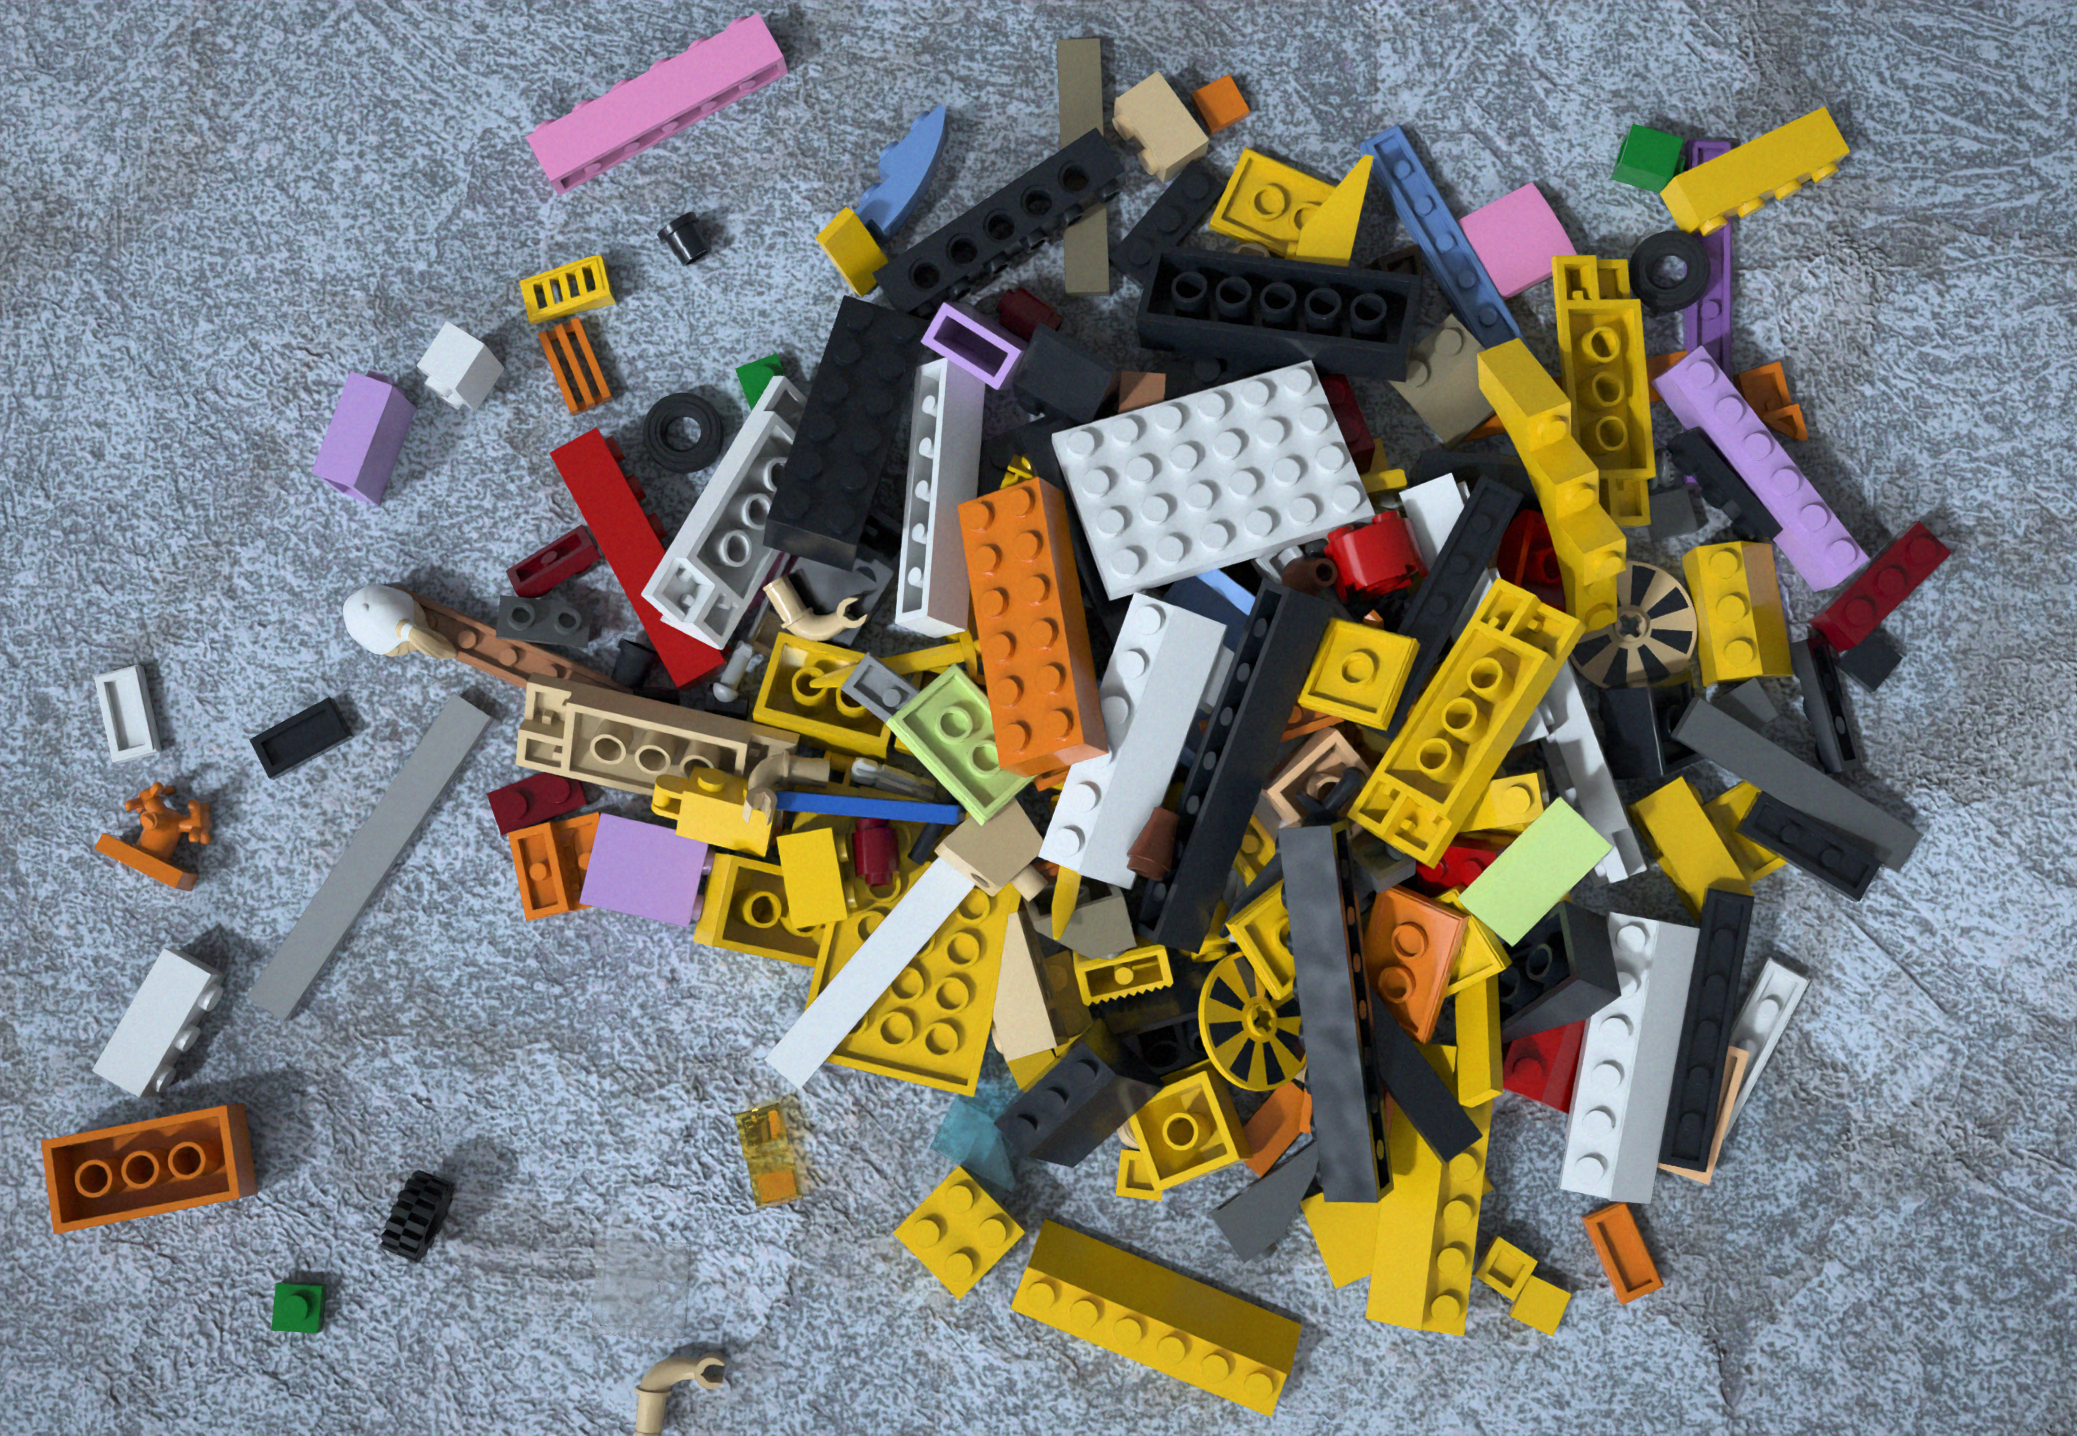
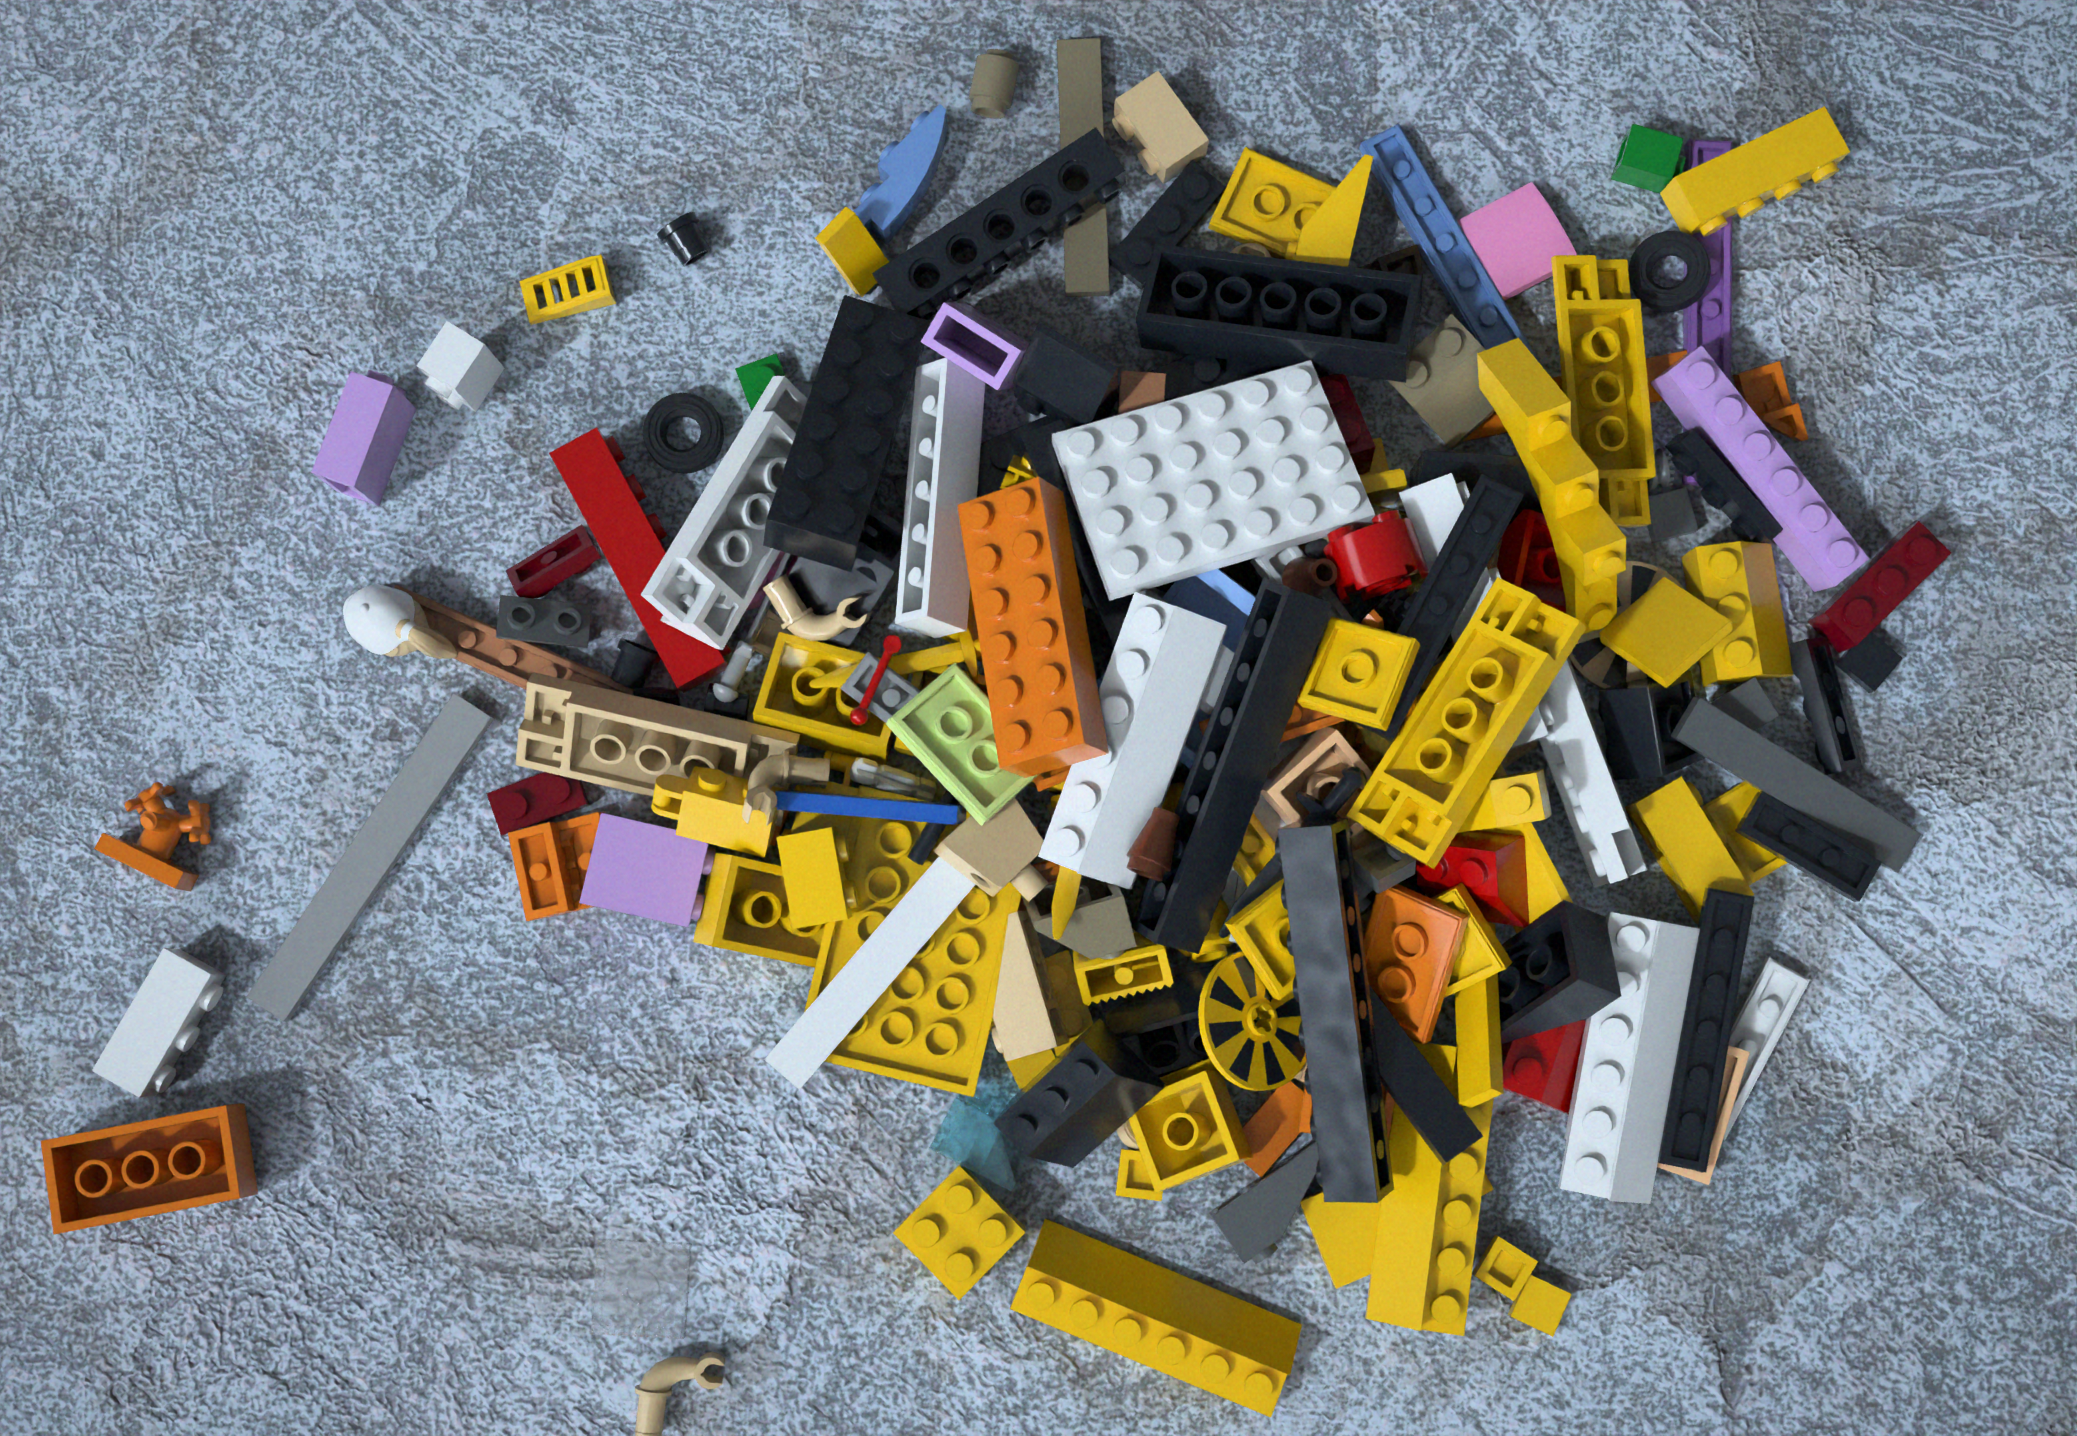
white tile [94,665,162,764] -> none
black tile [249,697,354,780] -> none
green plate [271,1281,327,1334] -> none
black tyre [381,1170,455,1263] -> none
bright pink brick [526,13,788,196] -> none
orange tile [537,317,614,417] -> none
clear yellow slope [735,1103,804,1210] -> none
dark red brick [851,818,902,887] -> none
dark red brick [996,286,1064,343] -> none
orange tile [1190,74,1250,136] -> none
yellowish green tile [1457,796,1613,947] -> none
orange tile [1580,1201,1665,1305] -> none
none -> red hinge [850,635,902,725]
none -> dark tan brick [969,49,1019,119]
none -> yellow tile [1599,577,1733,688]

